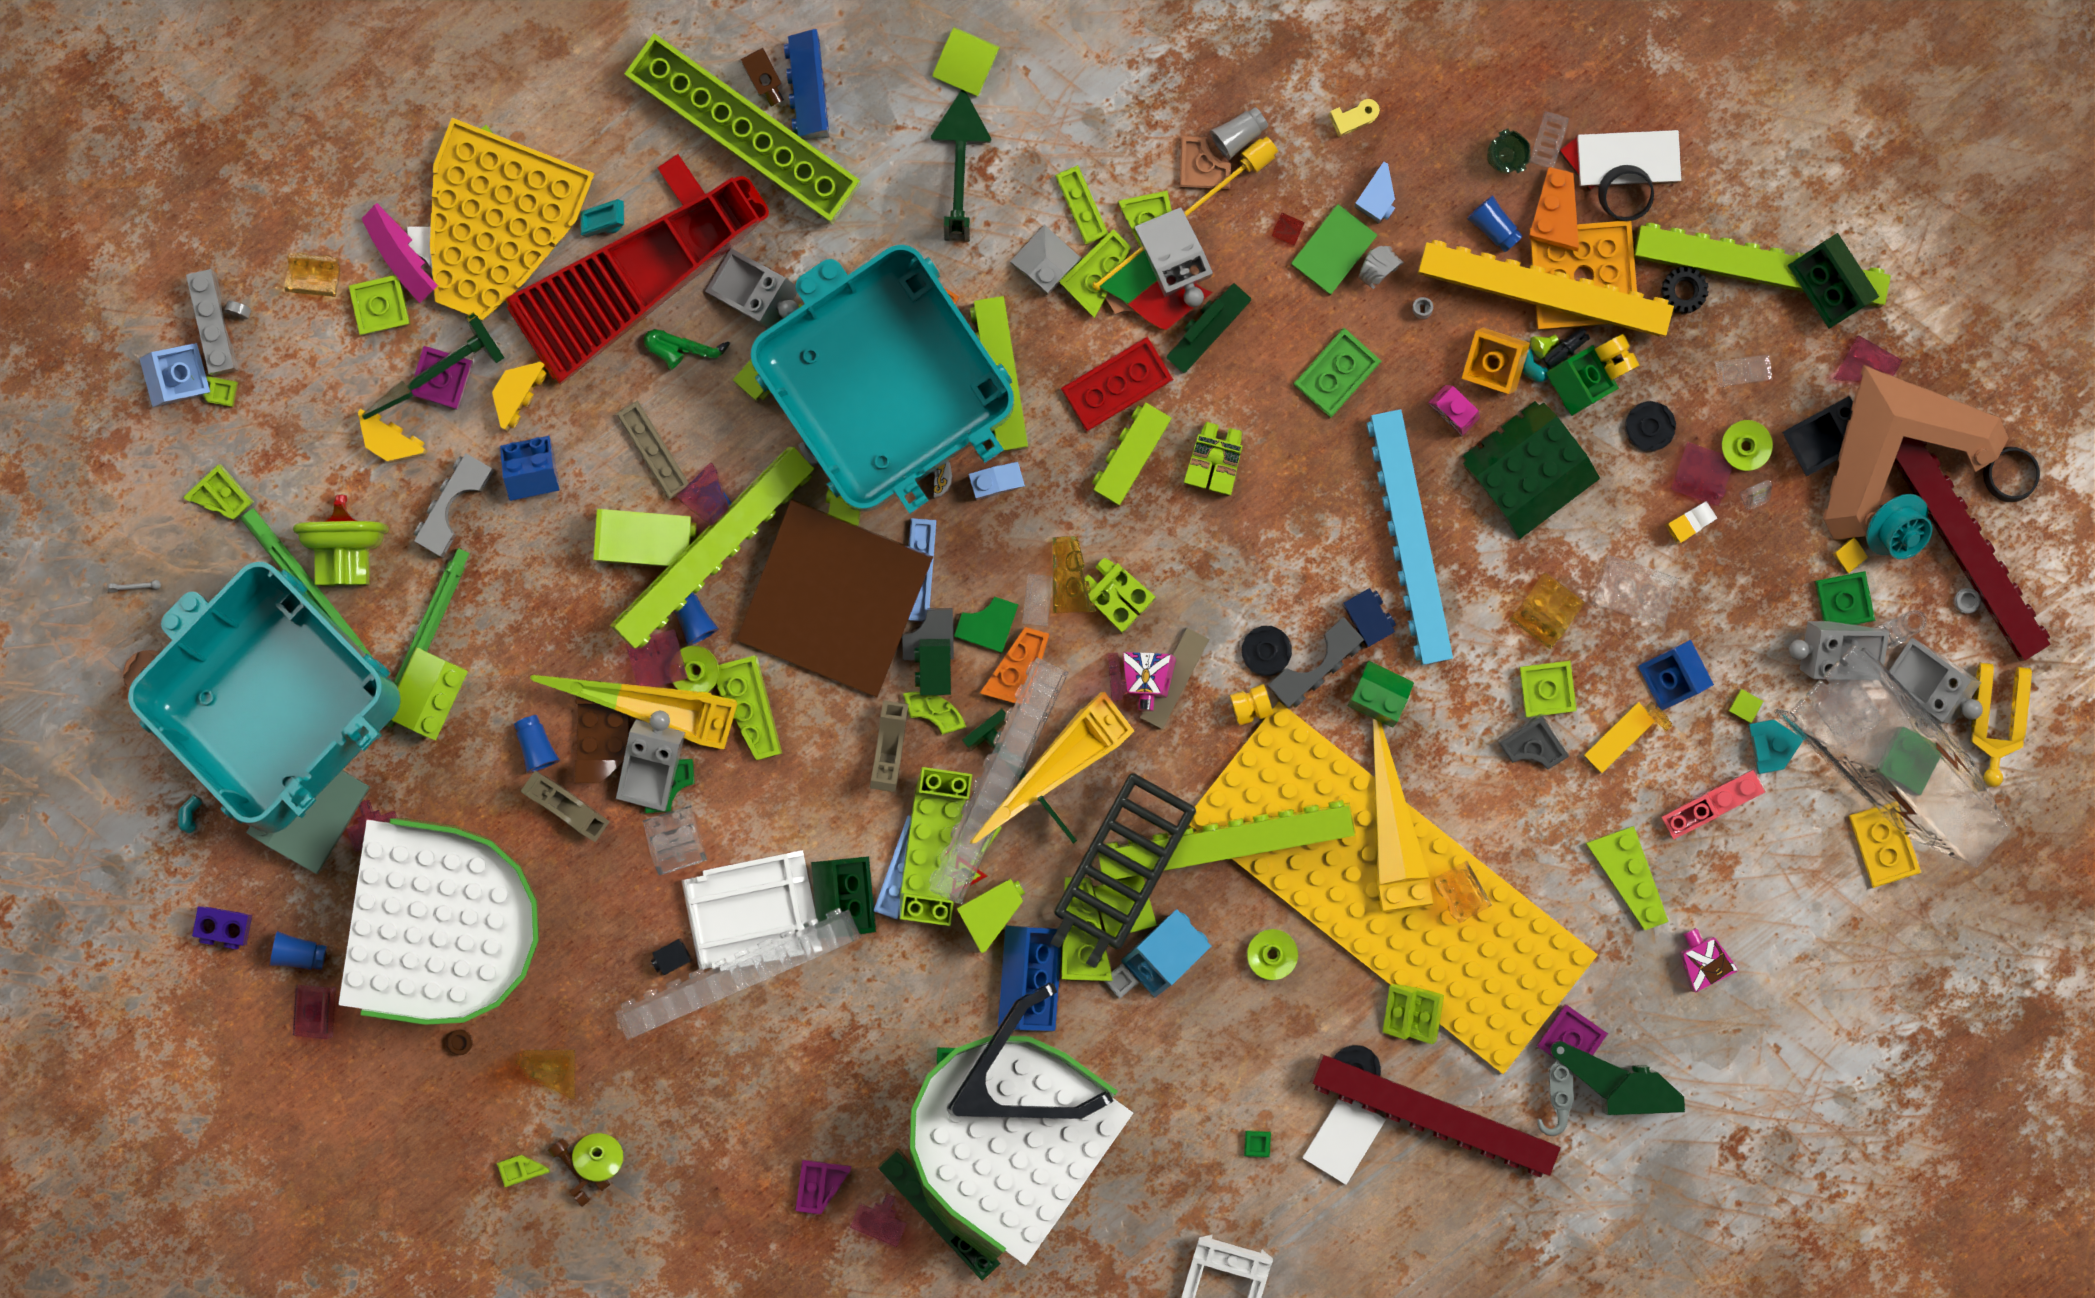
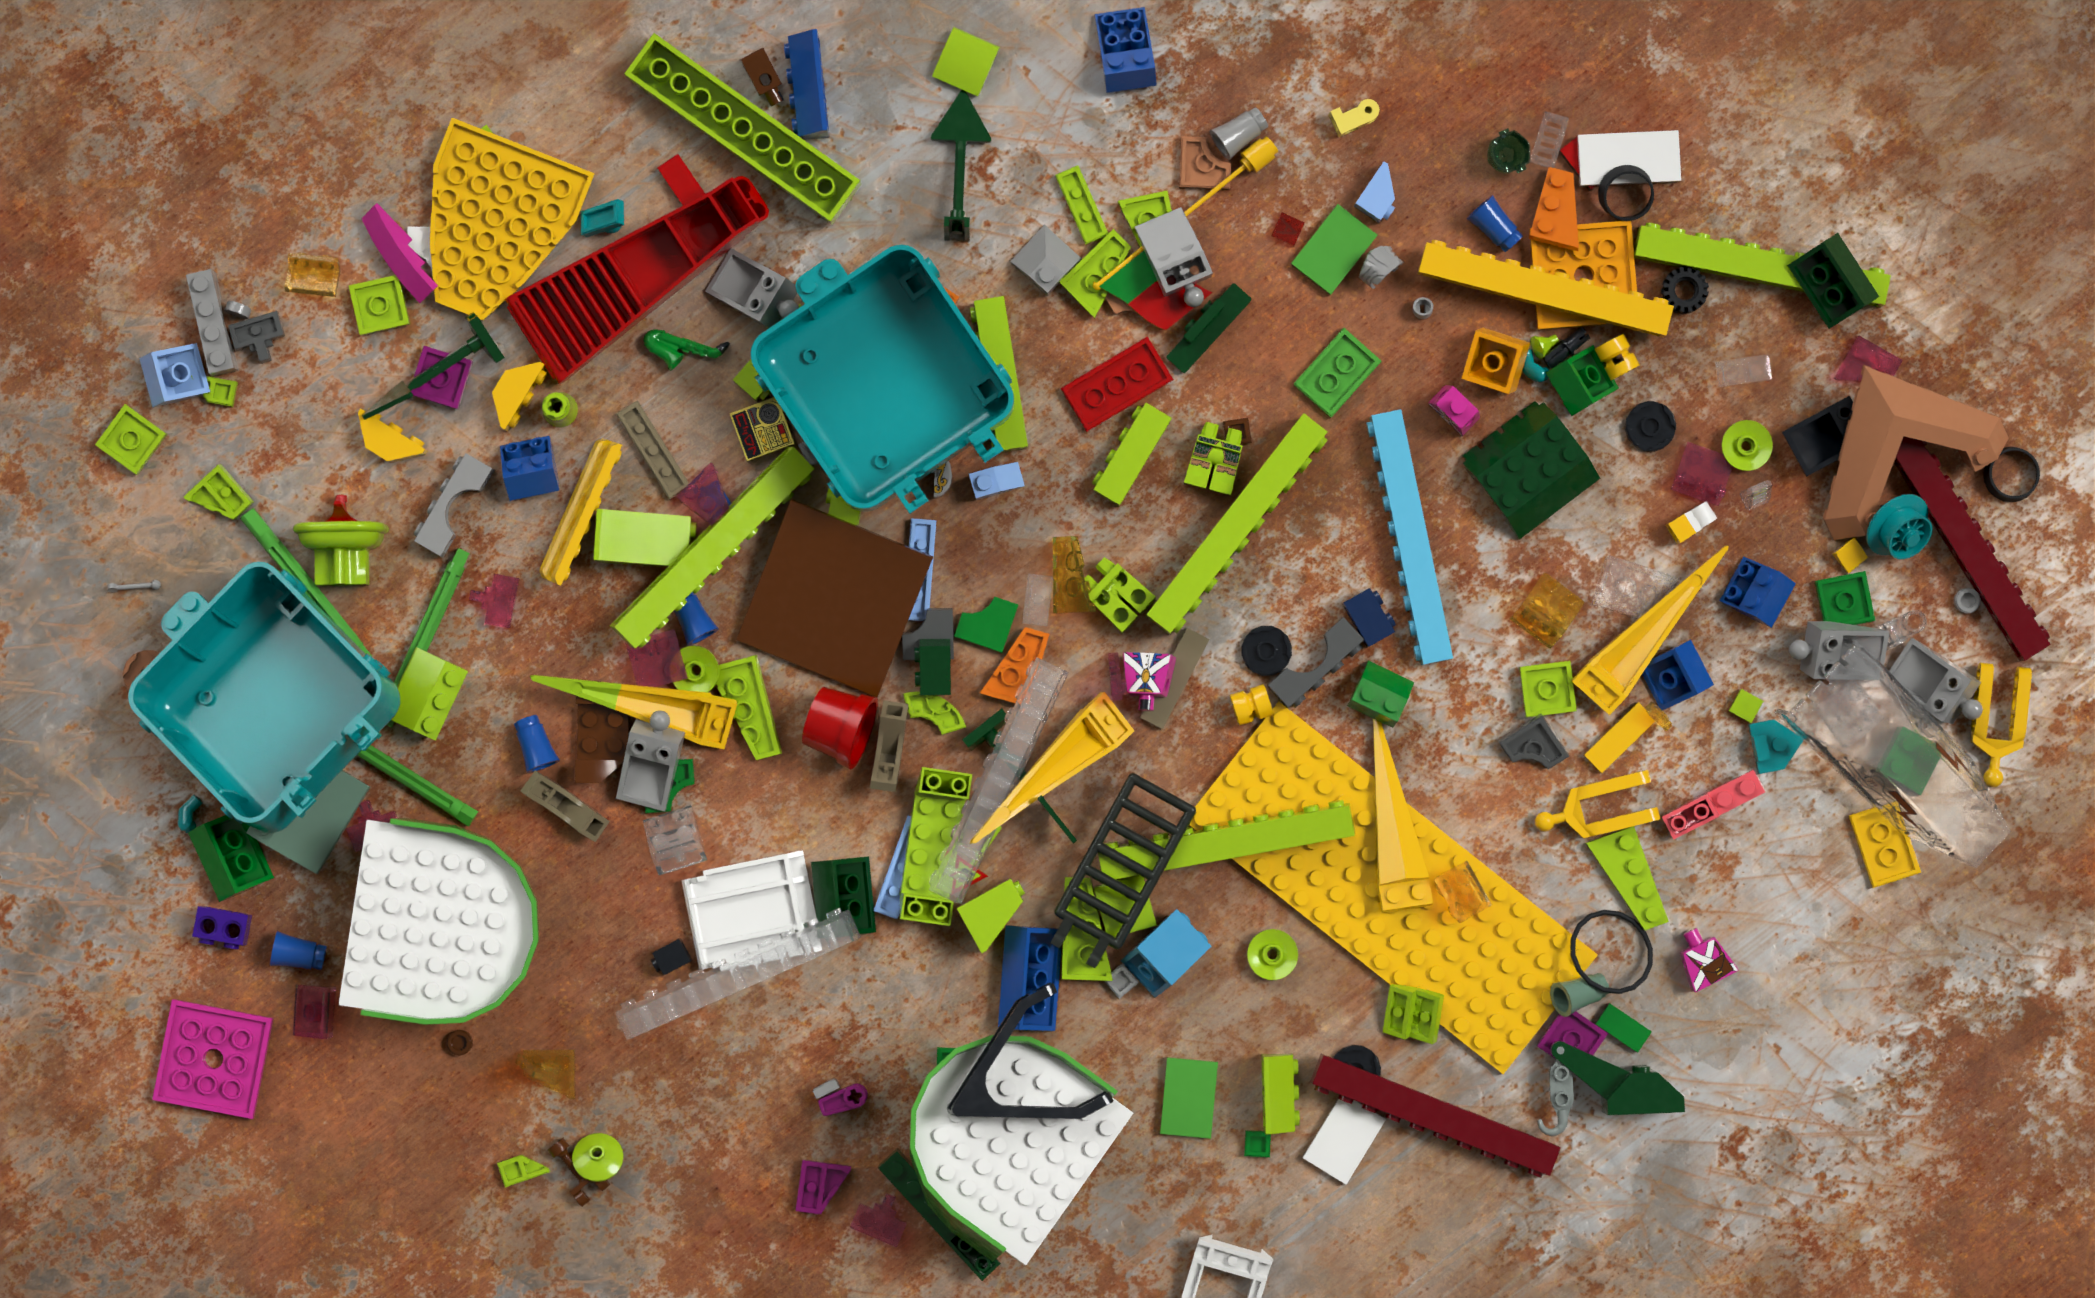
none -> lime plate [95,404,168,475]
none -> dark pink piece [152,999,274,1119]
none -> green slope [188,815,274,902]
none -> dark grey hinge [228,311,285,364]
none -> bright green piece [357,745,478,827]
none -> clear pink hinge [469,574,520,628]
none -> yellow plate [539,438,622,586]
none -> lime plant [542,392,578,427]
none -> tile [730,397,795,462]
none -> red piece [802,687,878,770]
none -> light grey tile [813,1078,840,1099]
none -> magenta piece [818,1083,868,1116]
none -> blue slope [1095,7,1157,93]
none -> lime brick [1145,413,1328,635]
none -> bright green tile [1160,1057,1218,1139]
none -> reddish brown tile [1223,418,1252,445]
none -> lime slope [1261,1053,1300,1134]
none -> yellow piece [1535,770,1661,838]
none -> sand green plant [1550,973,1609,1017]
none -> black piece [1570,910,1653,994]
none -> yellow plate [1571,545,1728,716]
none -> green tile [1595,1003,1652,1053]
none -> blue slope [1719,556,1796,628]

